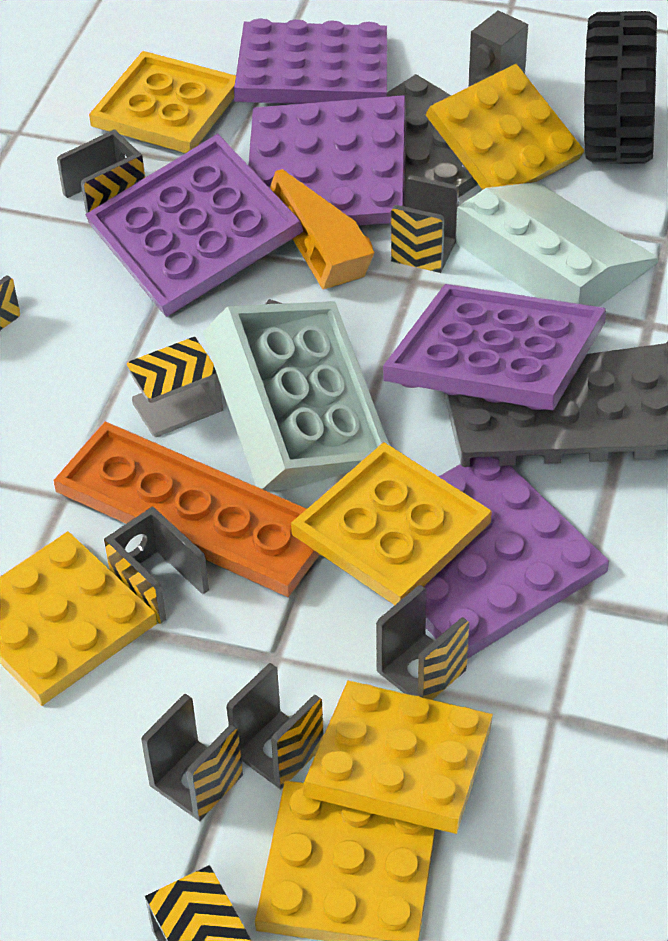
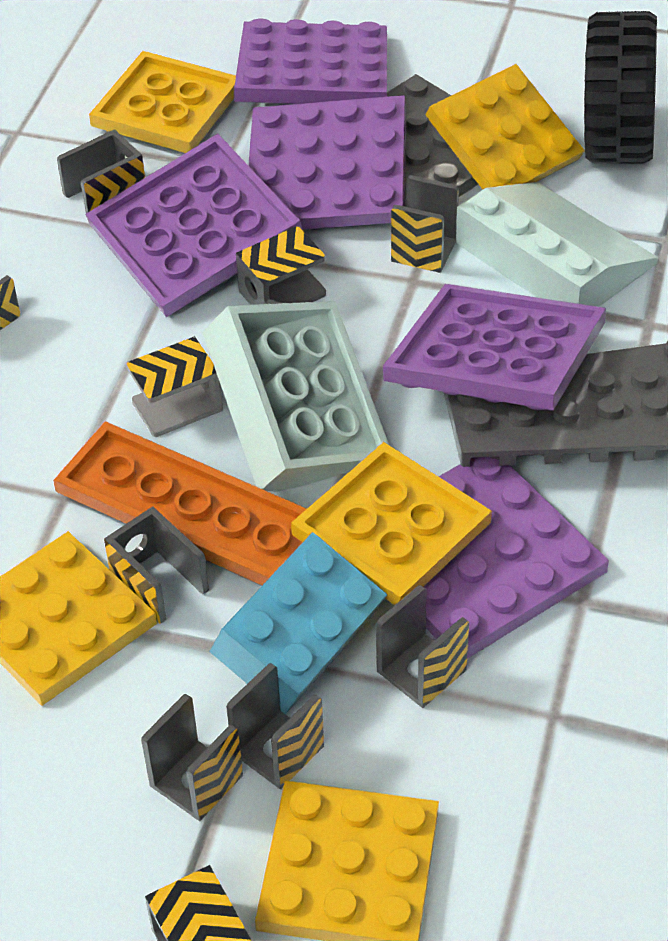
light orange slope [270,169,375,290] -> none
yellow plate [303,680,493,834] -> none
dark grey brick [468,10,529,87] -> none
none -> medium azure brick [209,532,387,714]
none -> piece [236,227,326,305]

